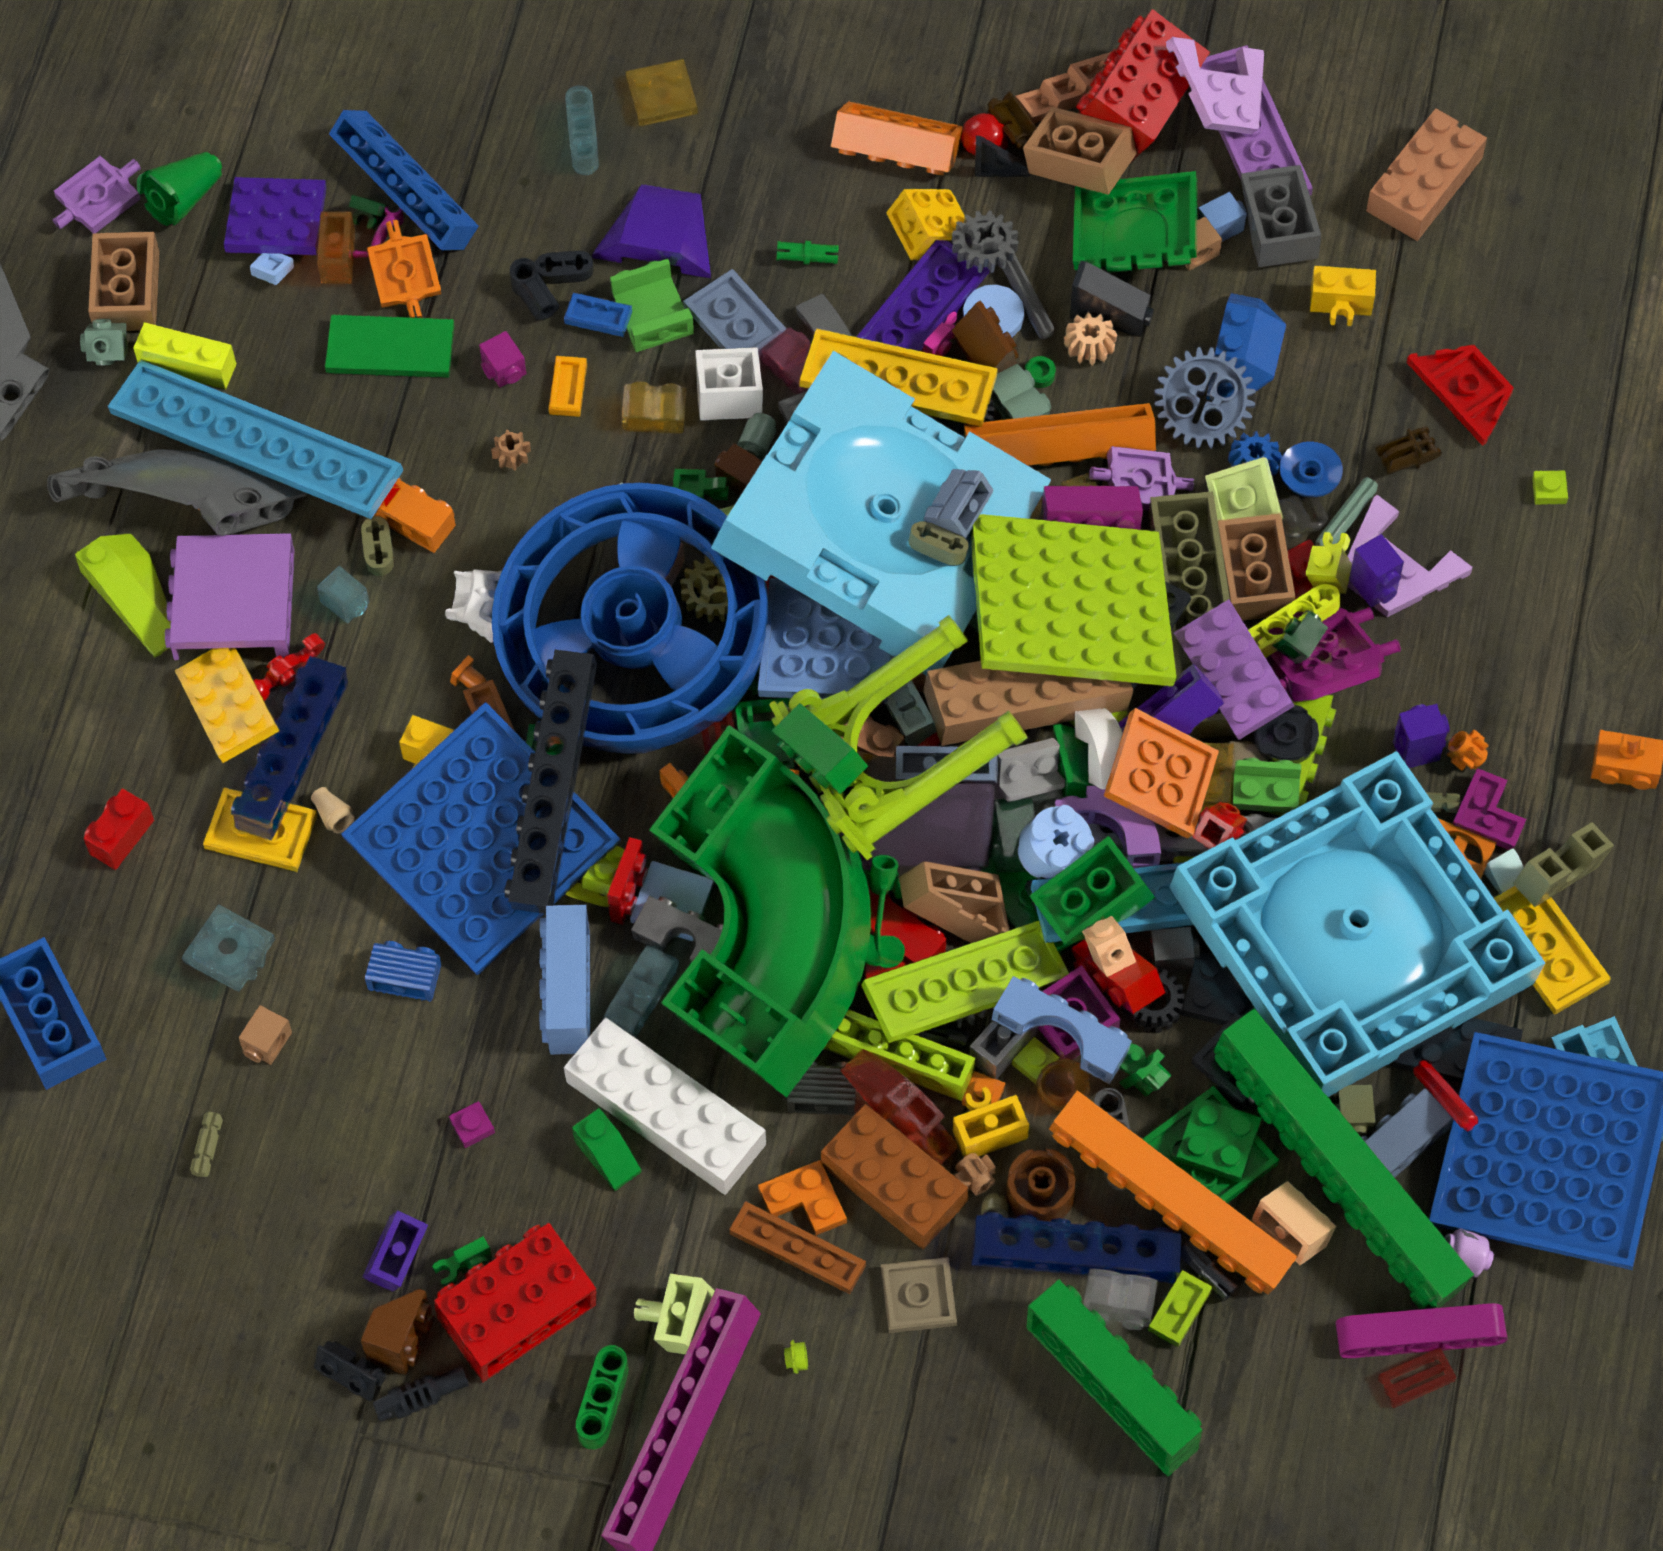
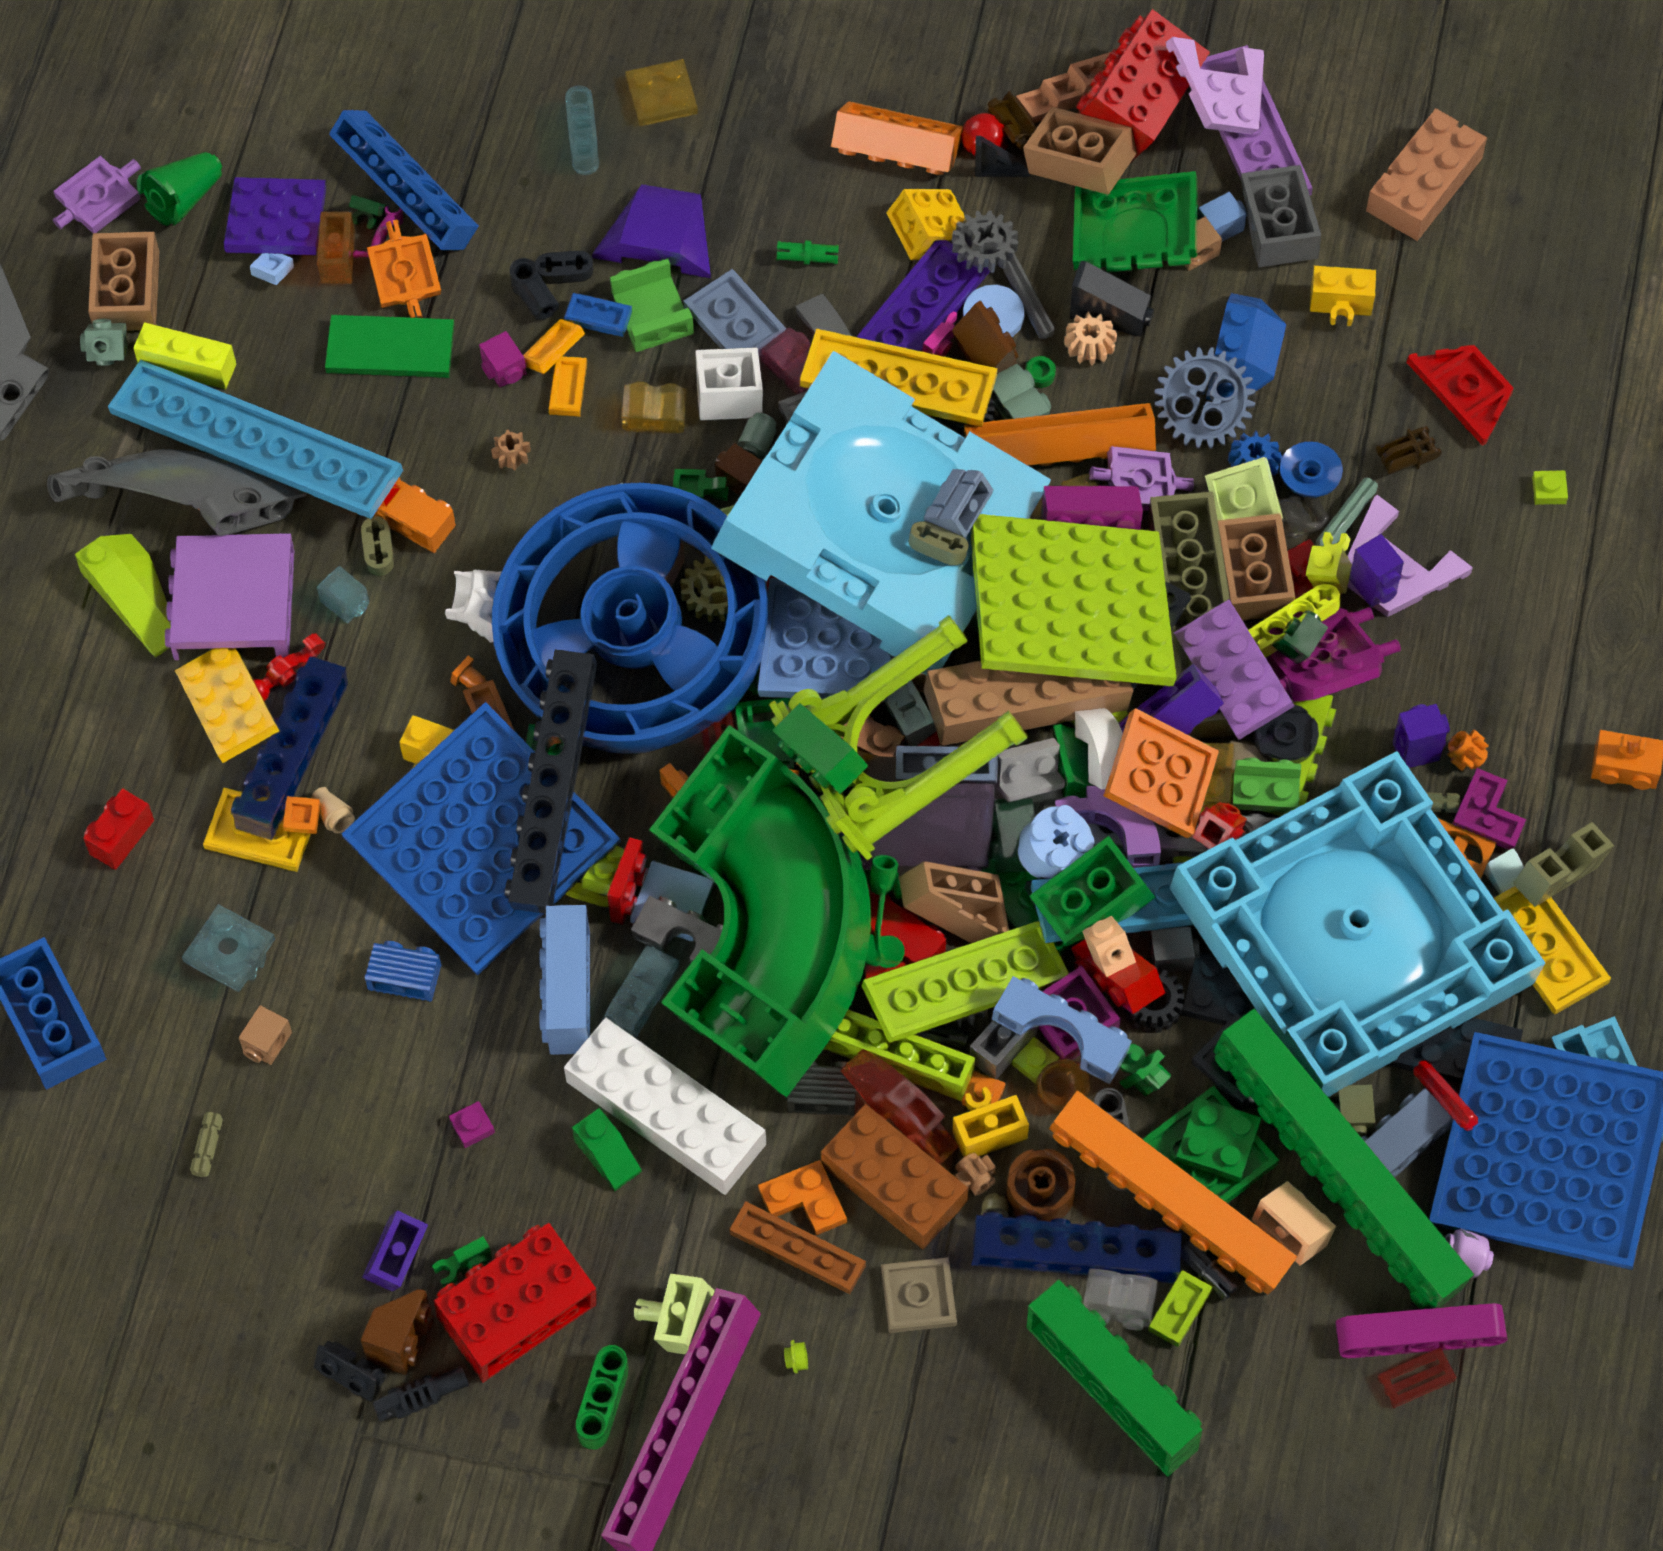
none -> orange plate [283,796,321,834]
none -> light orange tile [523,319,585,374]

